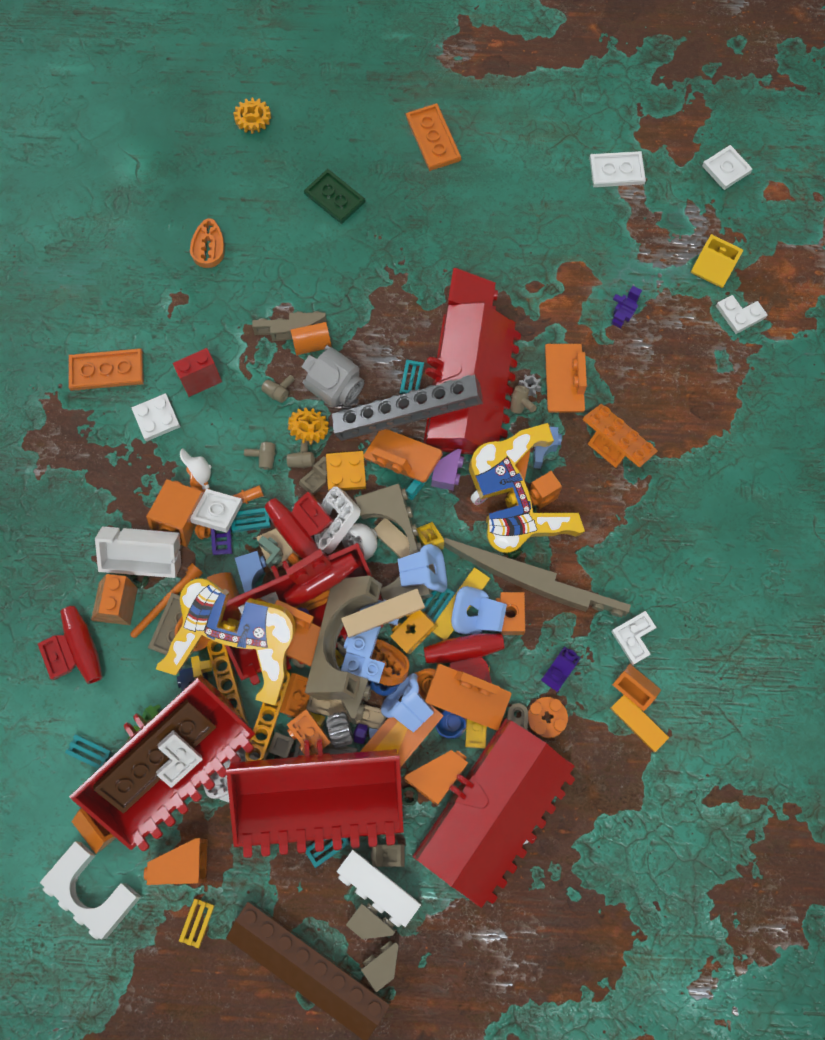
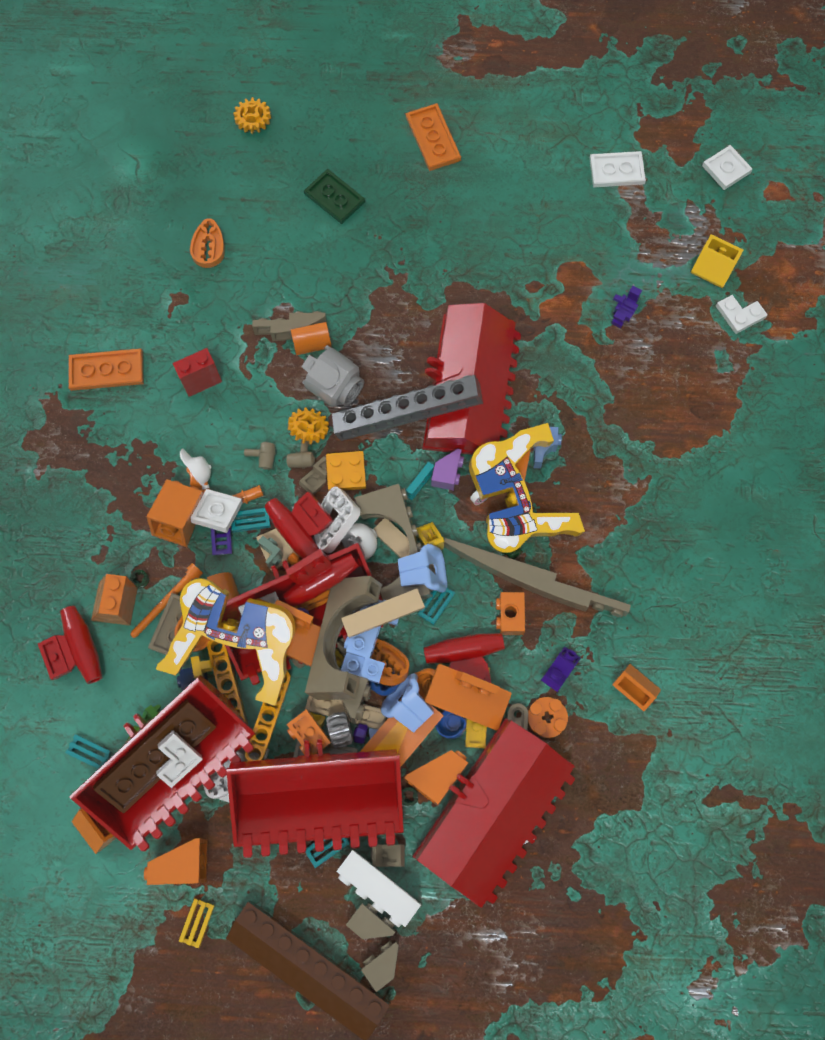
white arch [40,841,141,940] -> none
white piece [95,527,181,578] -> none
white plate [132,393,180,441] -> none
orange plate [195,525,211,539] -> none
medium blue arch [235,551,267,592] -> none
dark tan piece [261,375,295,403] -> none
dark tan tile [268,732,295,758] -> none
orange bracket [280,673,310,719] -> none
orange bracket [364,429,443,482] -> none
light orange brick [390,610,438,654] -> none
teal tile [400,360,424,395] -> none
yellow tile [432,567,490,640] -> none
red slope [448,268,498,310] -> none
light blue piece [451,586,507,635] -> none
dark tan piece [510,385,537,414] -> none
light grey gear [518,374,541,397] -> none
orange brick [529,471,562,510] -> none
orange bracket [545,344,587,413] -> none
orange bracket [583,404,658,468] -> none
light orange tile [610,695,669,753] -> none
white plate [611,611,656,665] -> none

